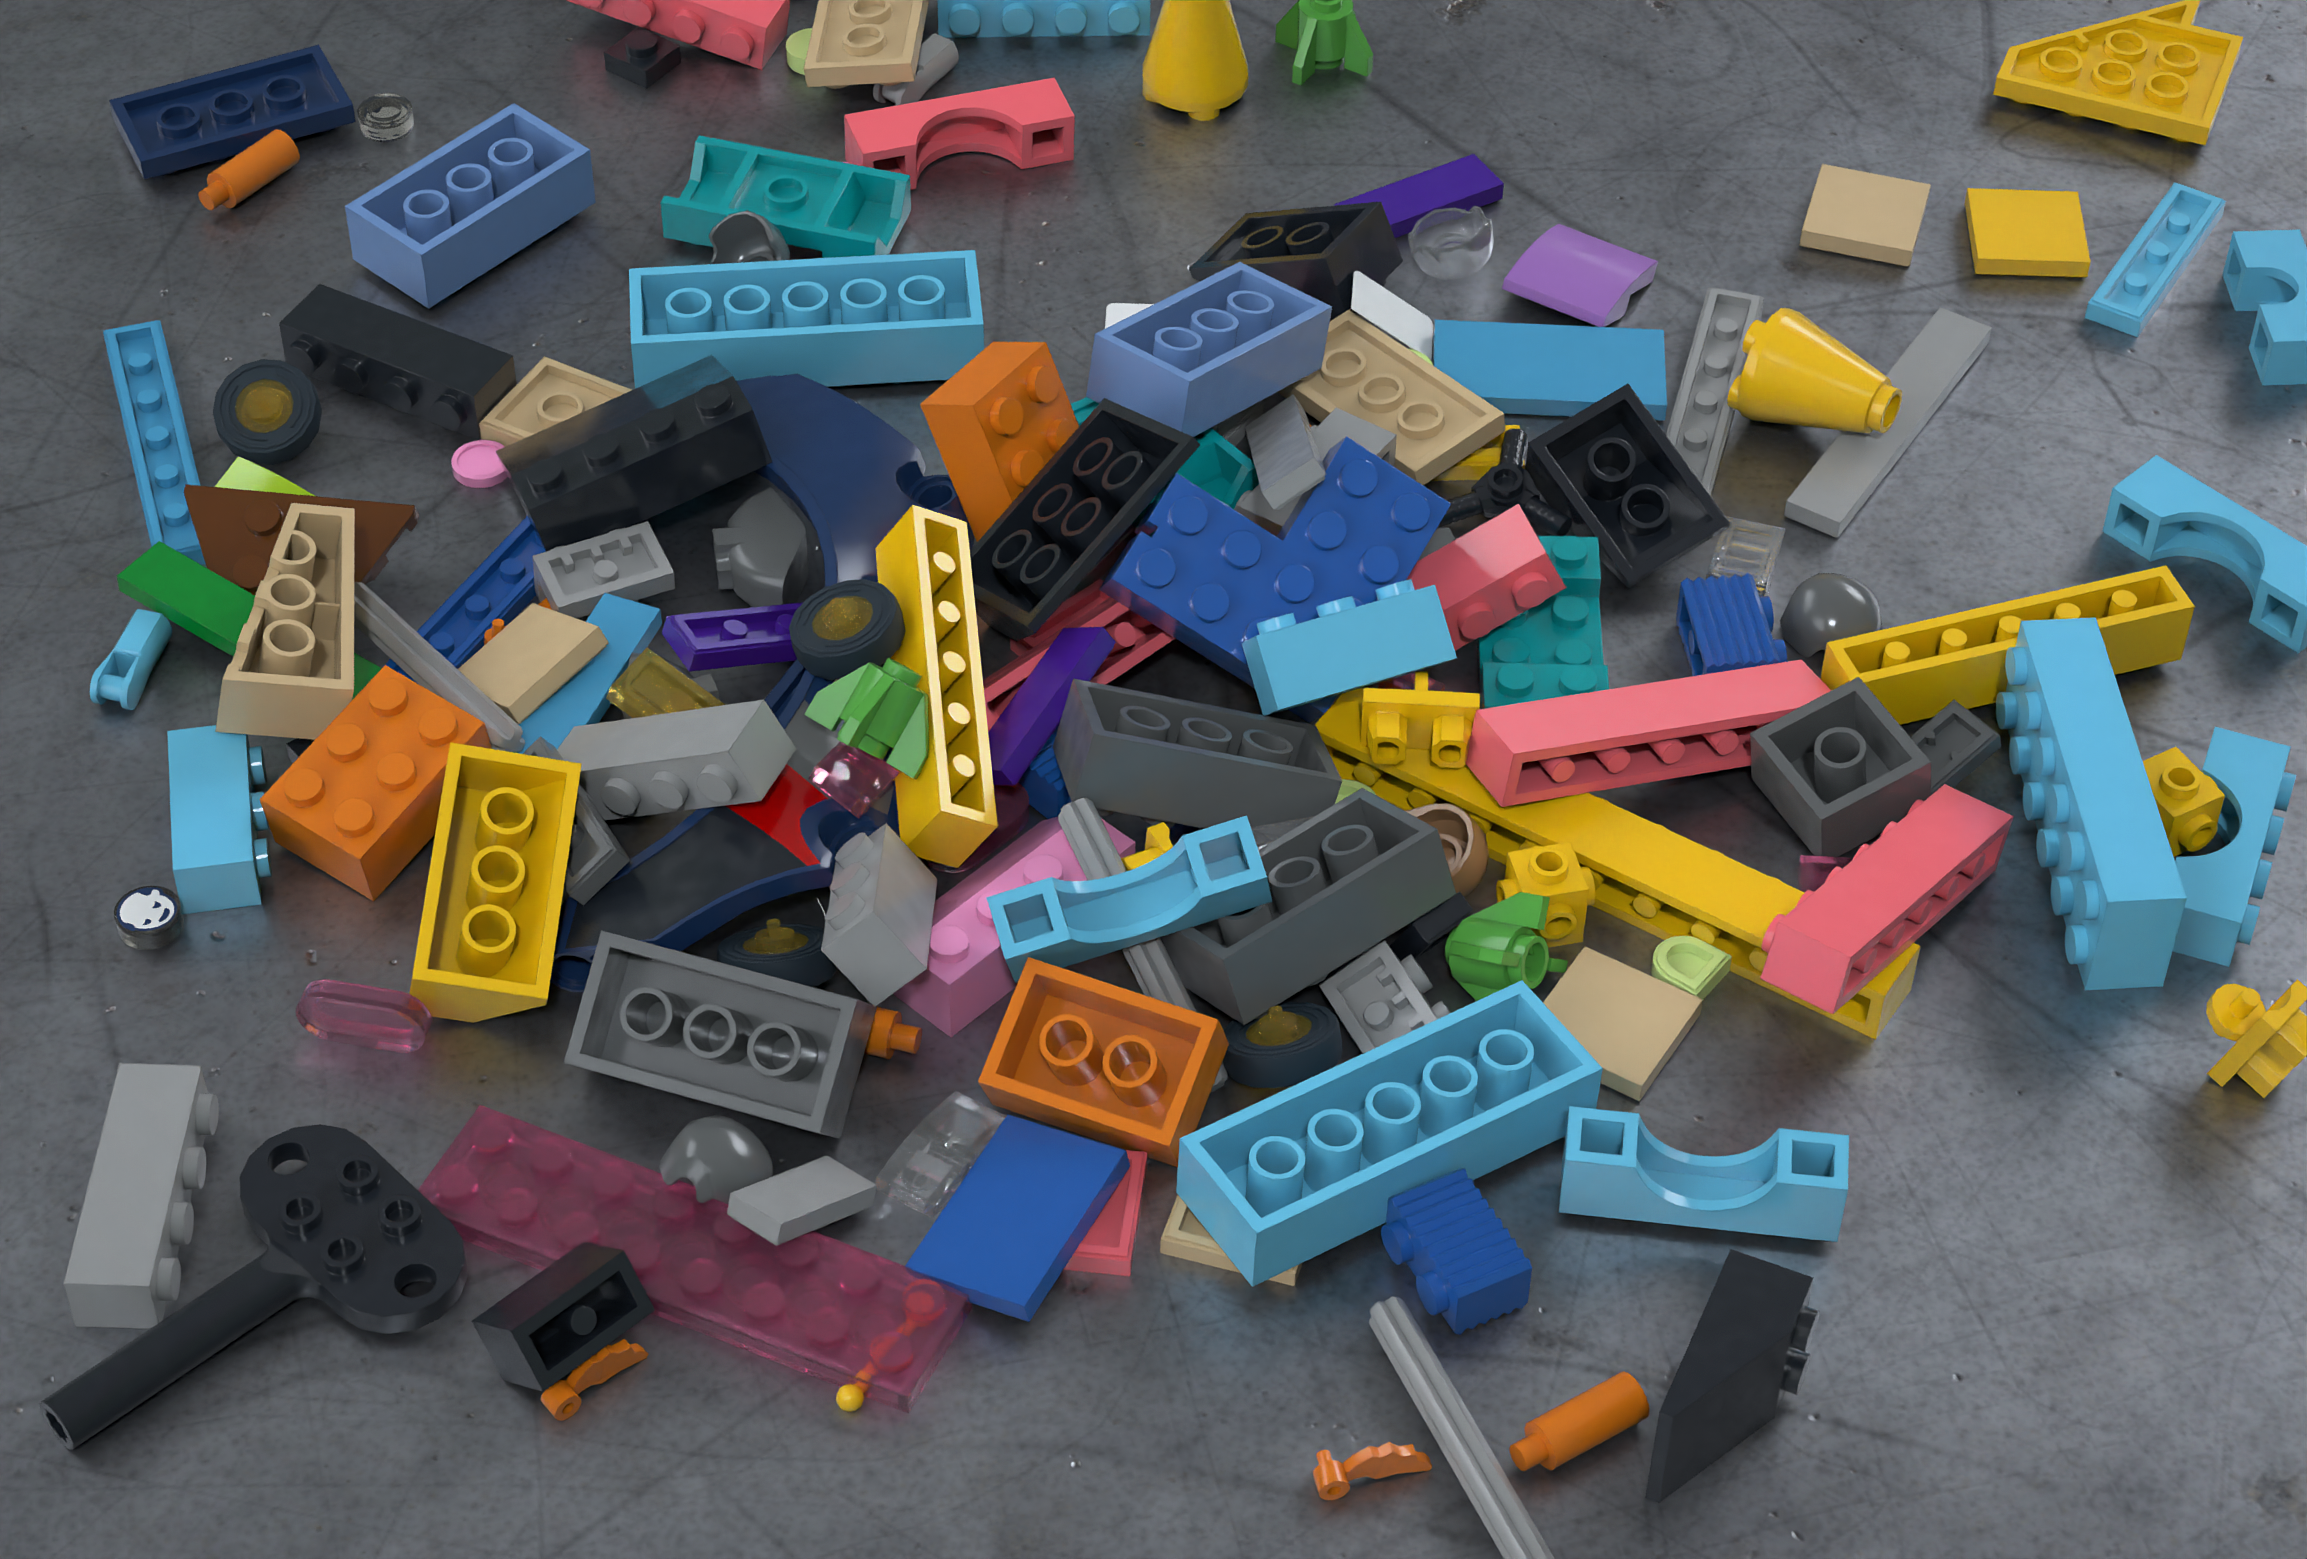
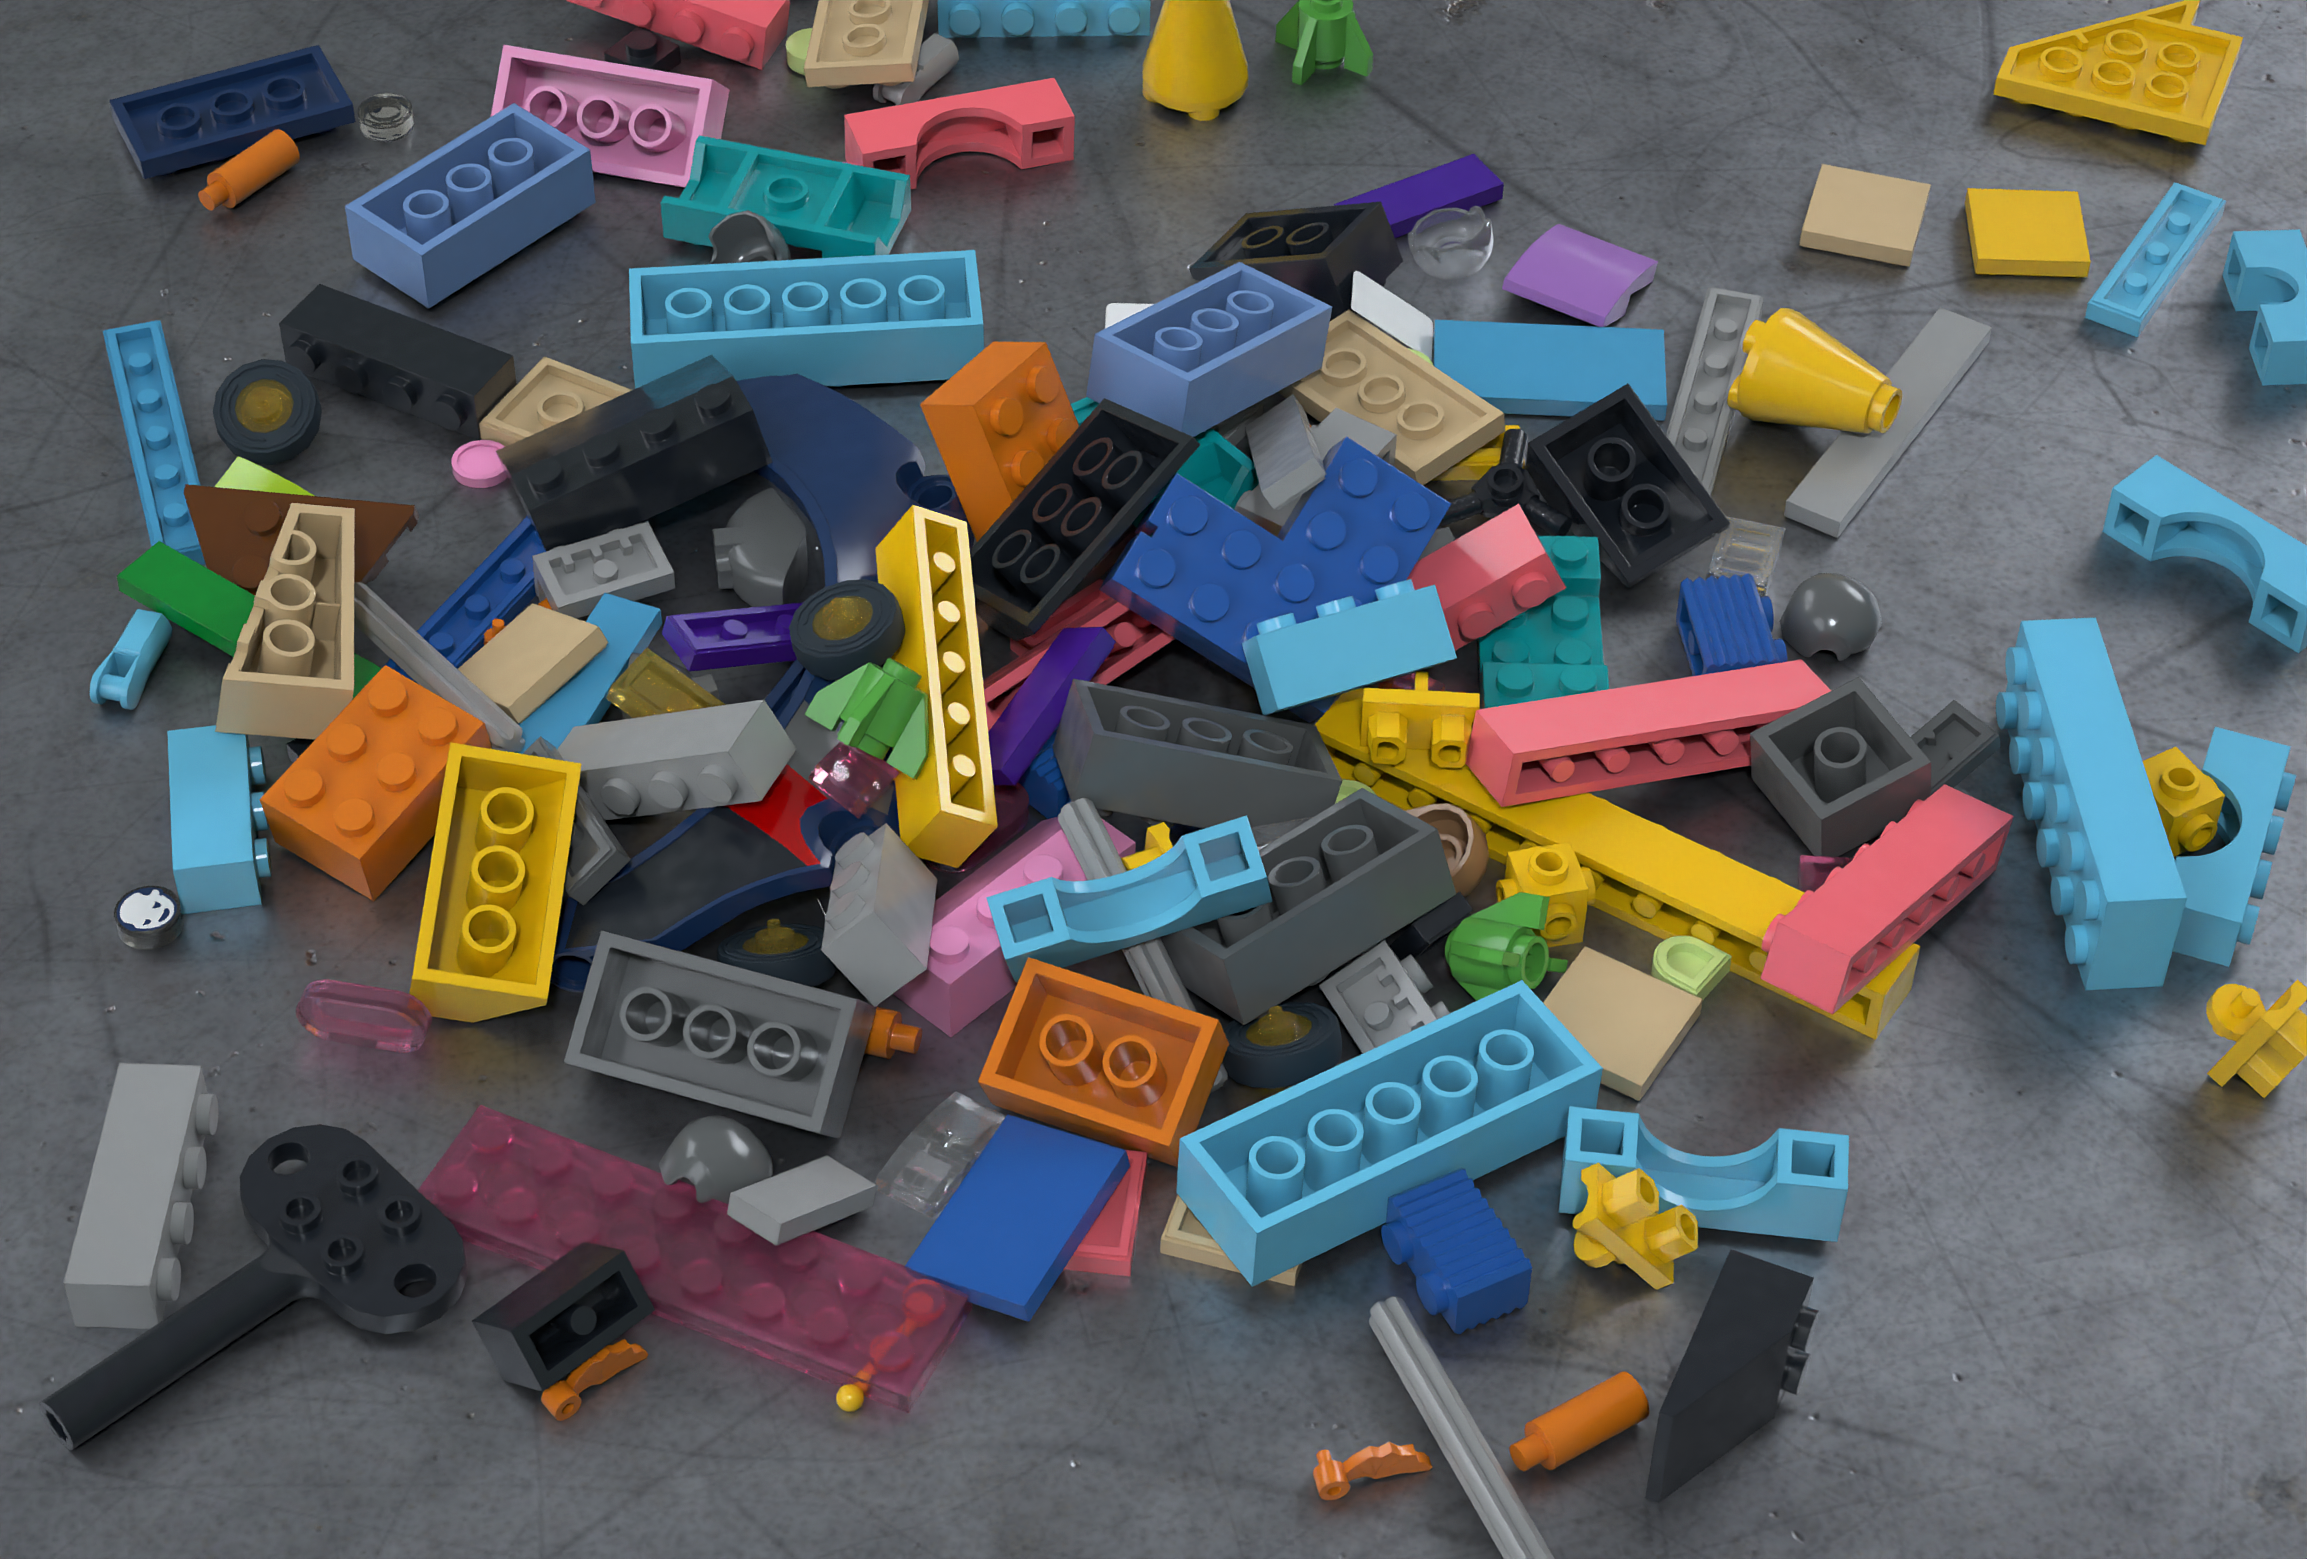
yellow brick [1820,565,2195,725] -> none
none -> bright pink slope [491,45,730,188]
none -> yellow hips [1572,1163,1698,1290]

